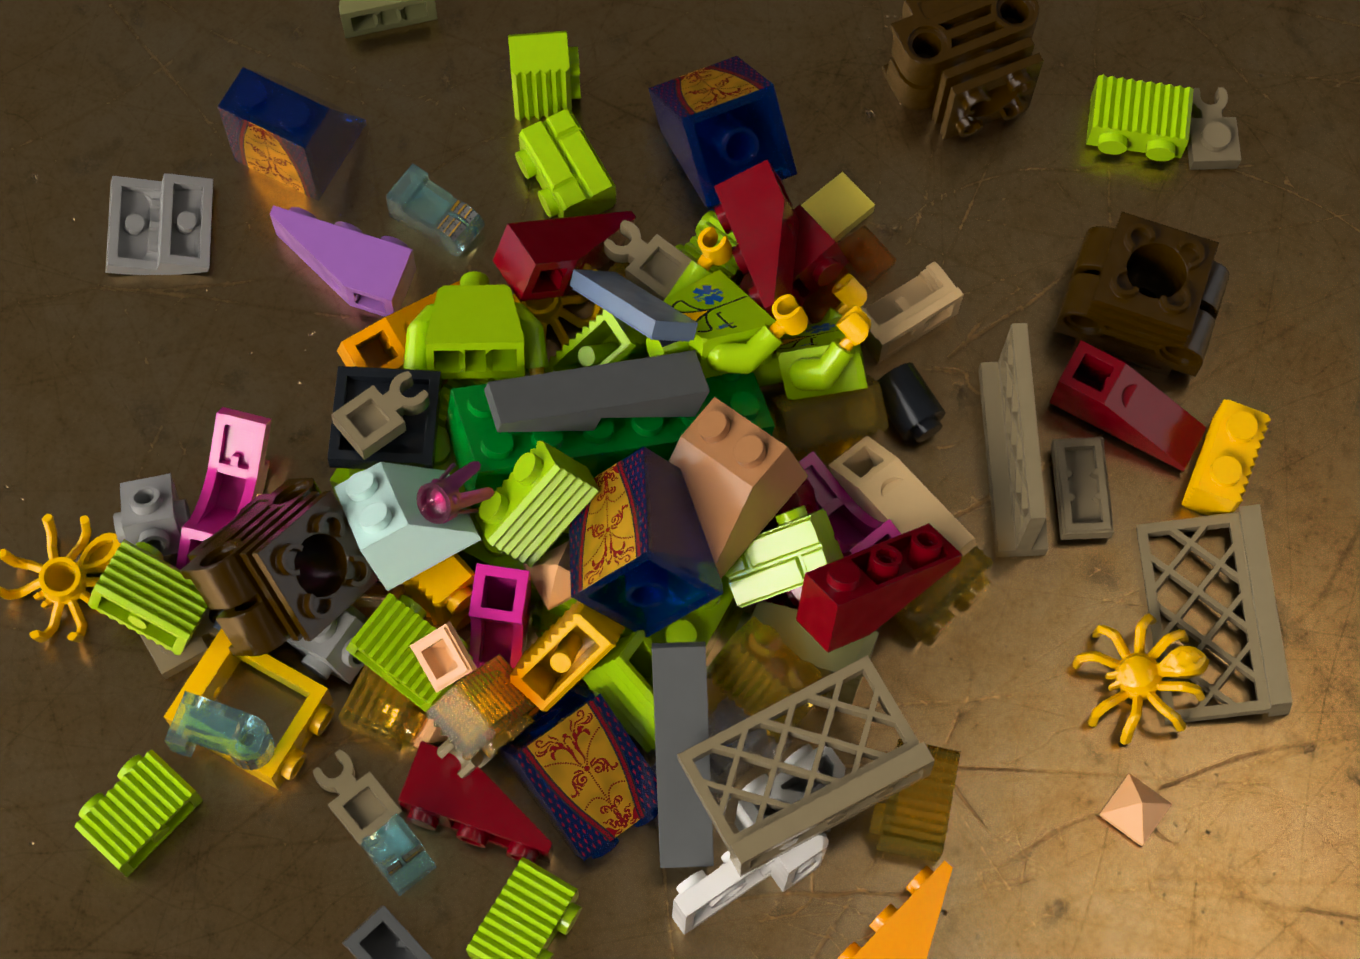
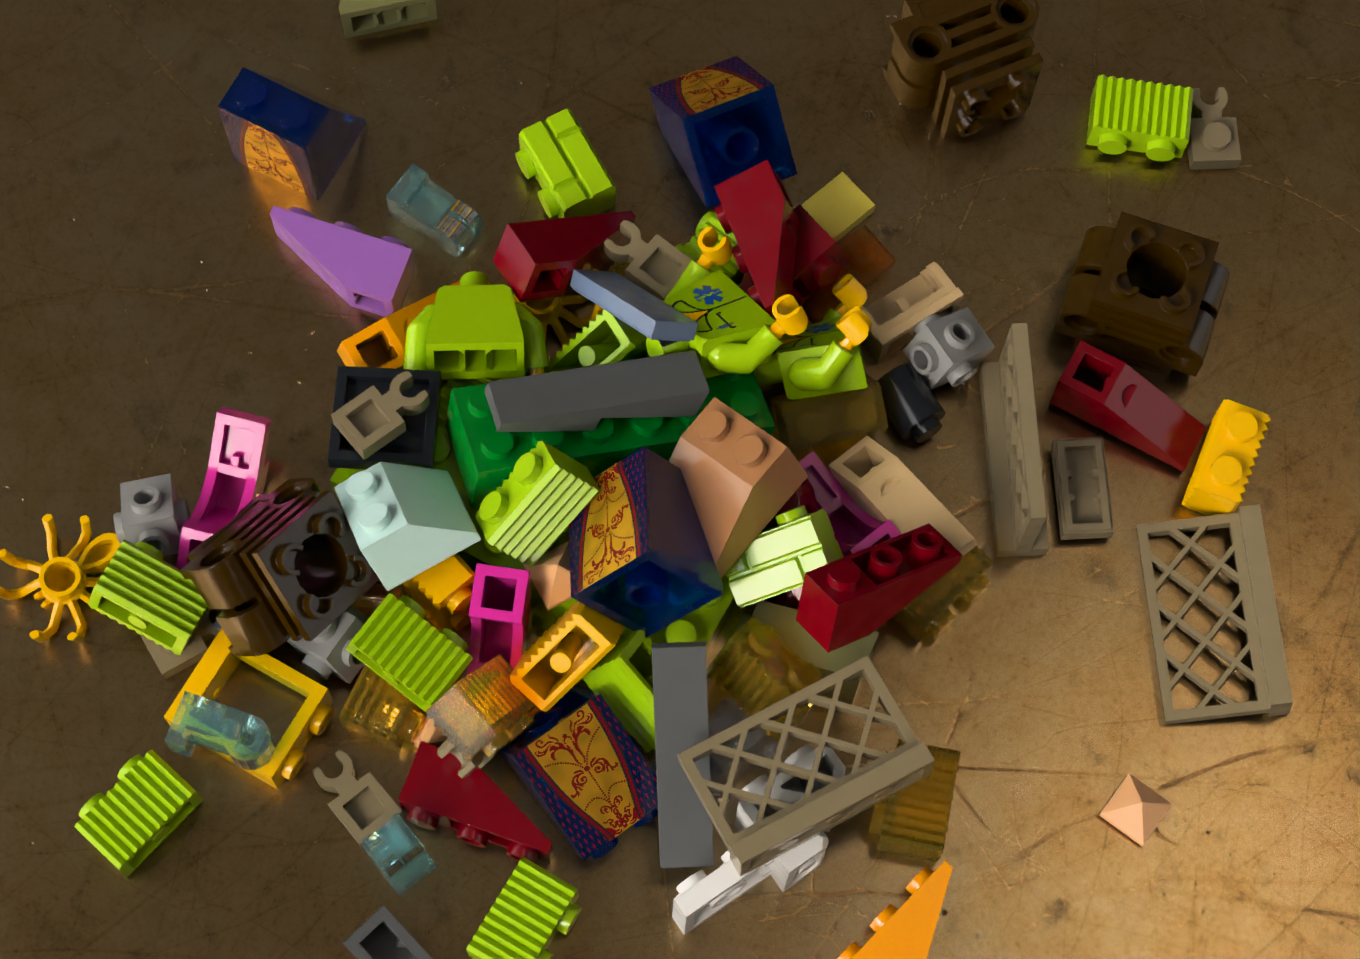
light grey slope [105,173,213,275] -> none
light nougat slope [410,622,477,693] -> none
piece [416,461,495,524] -> none
lime brick [508,31,581,121] -> none
yellow animal [1072,613,1209,745] -> none
none -> light grey brick [903,307,995,390]

